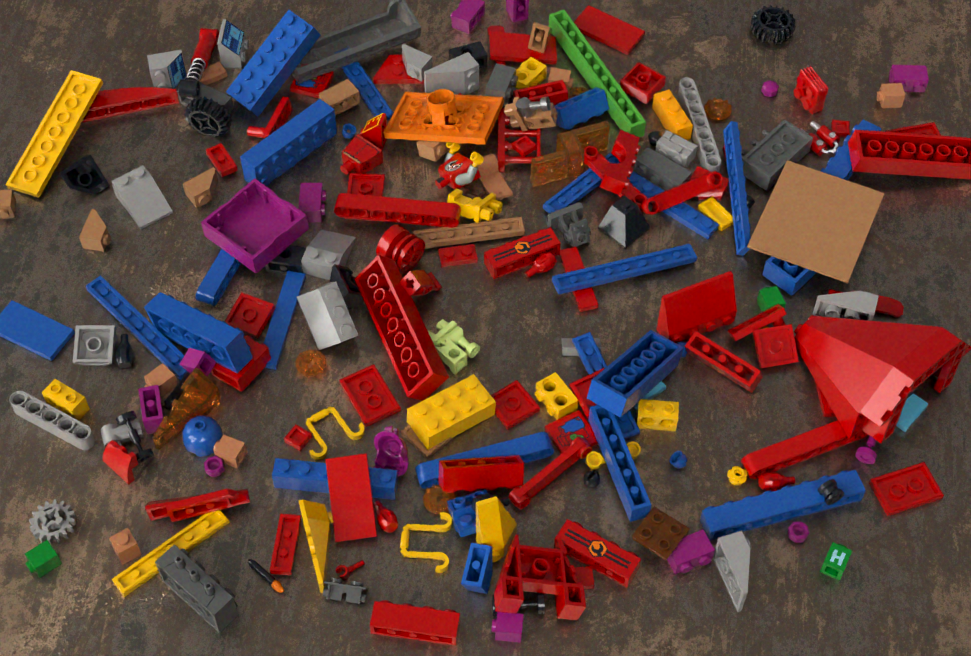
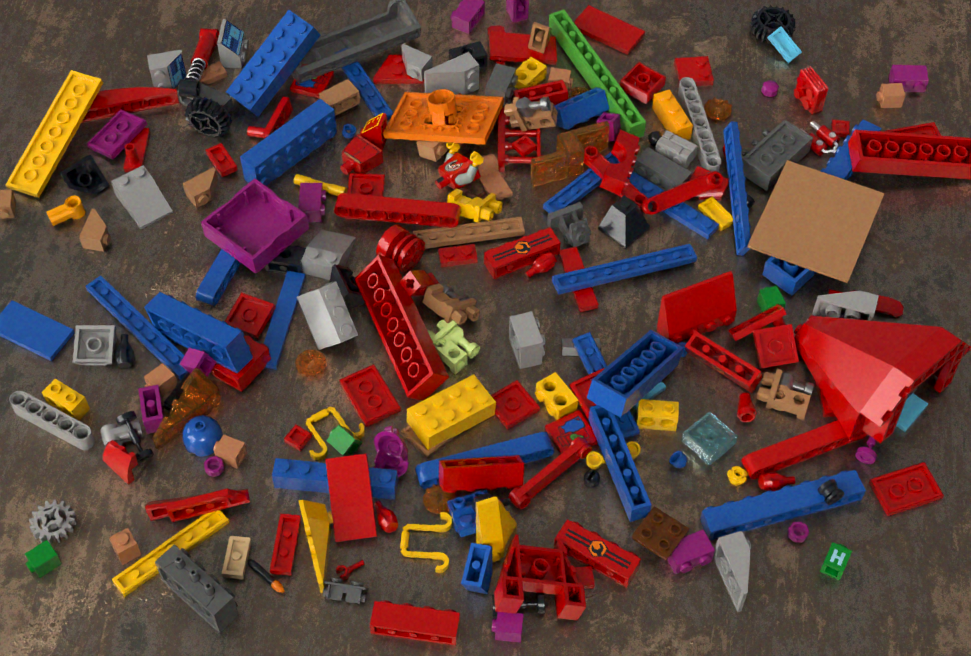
none -> light orange piece [46,196,86,226]
none -> magenta tile [86,110,147,159]
none -> red piece [123,128,151,172]
none -> tan plate [221,536,252,579]
none -> yellow piece [293,174,347,196]
none -> brick [326,425,363,456]
none -> medium nougat hips [422,284,480,325]
none -> light grey brick [509,311,546,369]
none -> magenta brick [597,112,621,142]
none -> red plate [674,56,714,86]
none -> clear light blue brick [681,412,738,465]
none -> red cone [737,393,757,423]
none -> medium nougat hips [757,369,814,420]
none -> medium azure tile [767,26,802,63]

